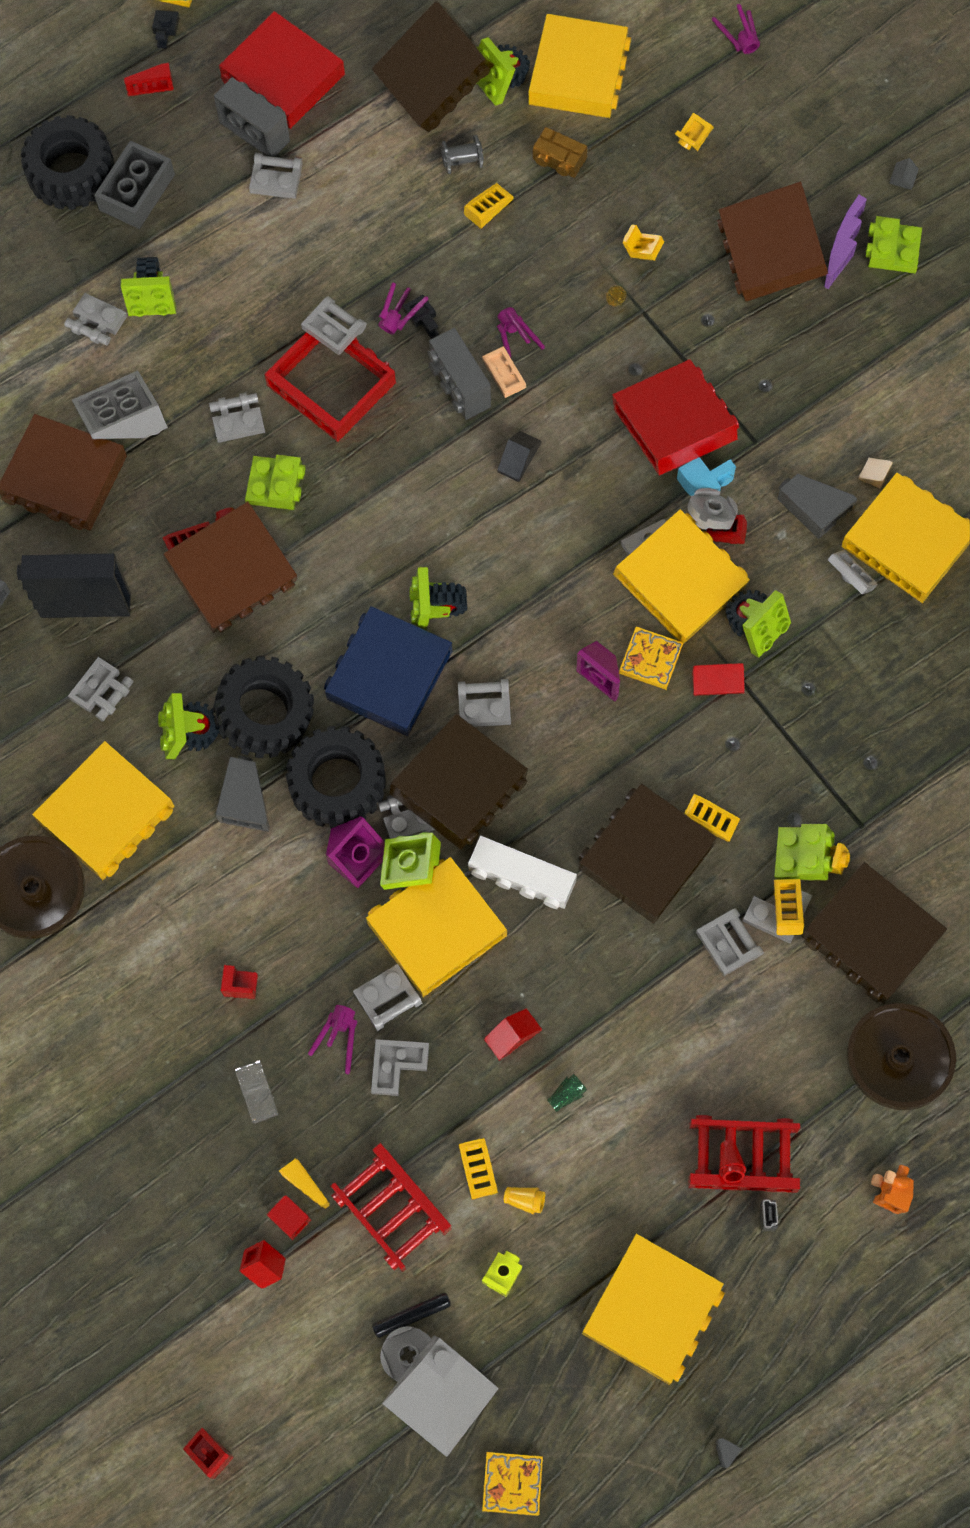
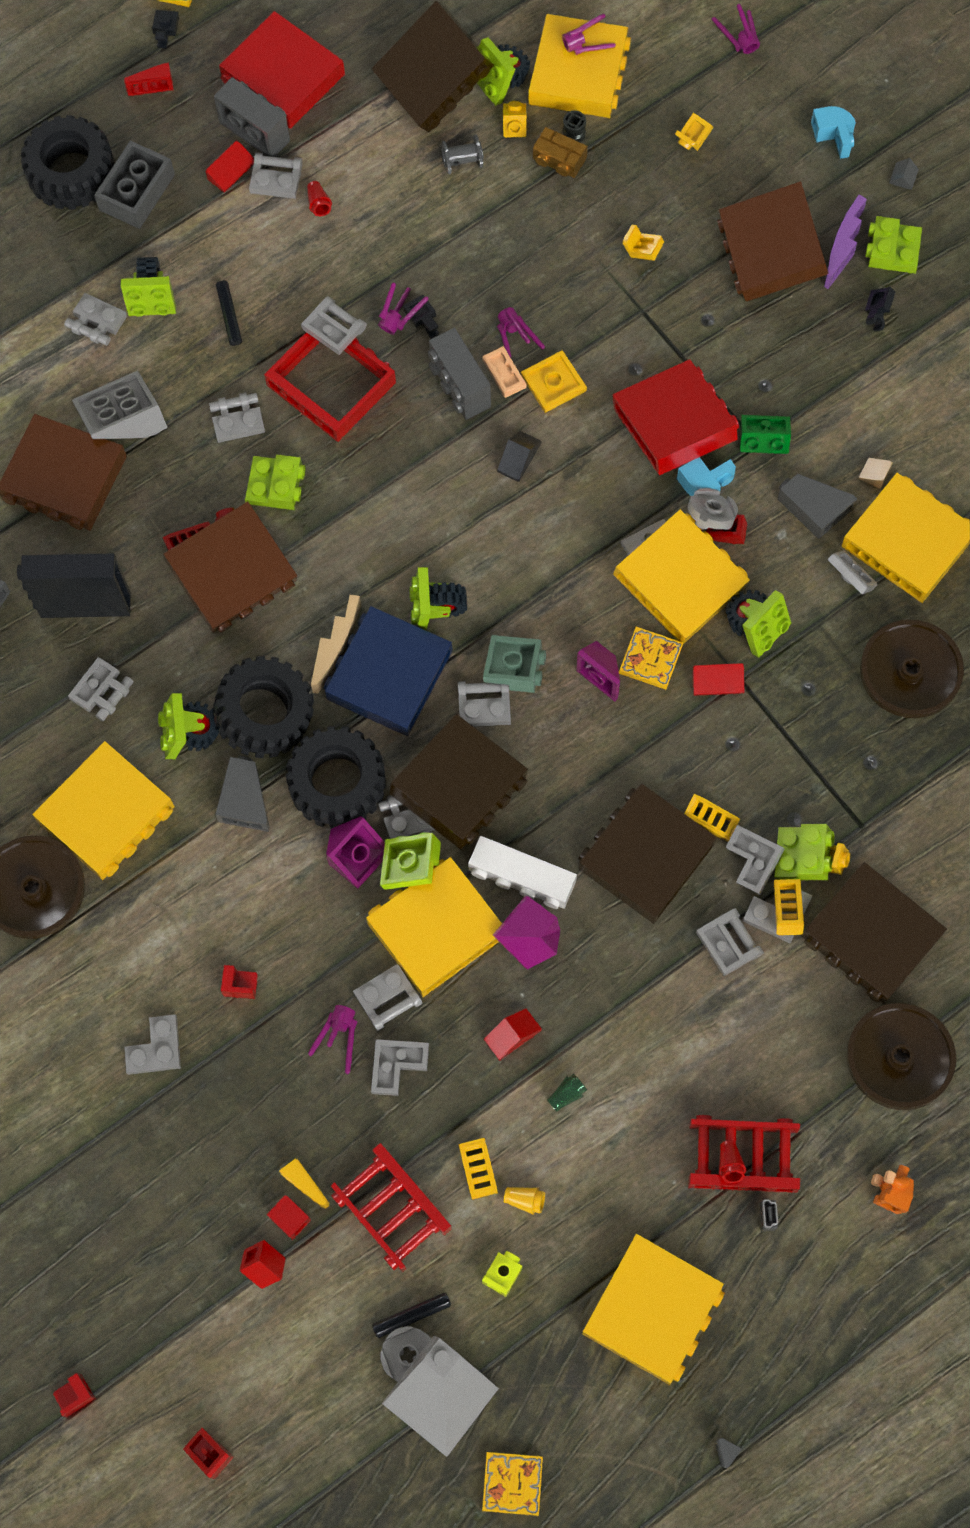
clear slope [235,1061,279,1124] -> none
yellow slope [464,183,513,229] -> none
clear yellow hinge [606,286,626,306] -> none
none -> red panel [53,1373,96,1417]
none -> light grey plate [125,1014,181,1075]
none -> red slope [206,140,254,193]
none -> black axle [216,280,242,346]
none -> red cone [307,181,332,217]
none -> tan slope [311,595,361,694]
none -> sand green plate [483,635,546,693]
none -> magenta slope [493,896,560,969]
none -> yellow bracket [503,101,527,137]
none -> yellow tile [521,350,587,413]
none -> magenta plant [562,14,616,55]
none -> pearl dark grey wheel [563,110,586,142]
none -> light grey plate [726,825,784,895]
none -> green bracket [740,415,791,454]
none -> medium azure brick [811,106,856,159]
none -> dark brown dish [860,620,964,718]
none -> black plate [865,287,896,332]

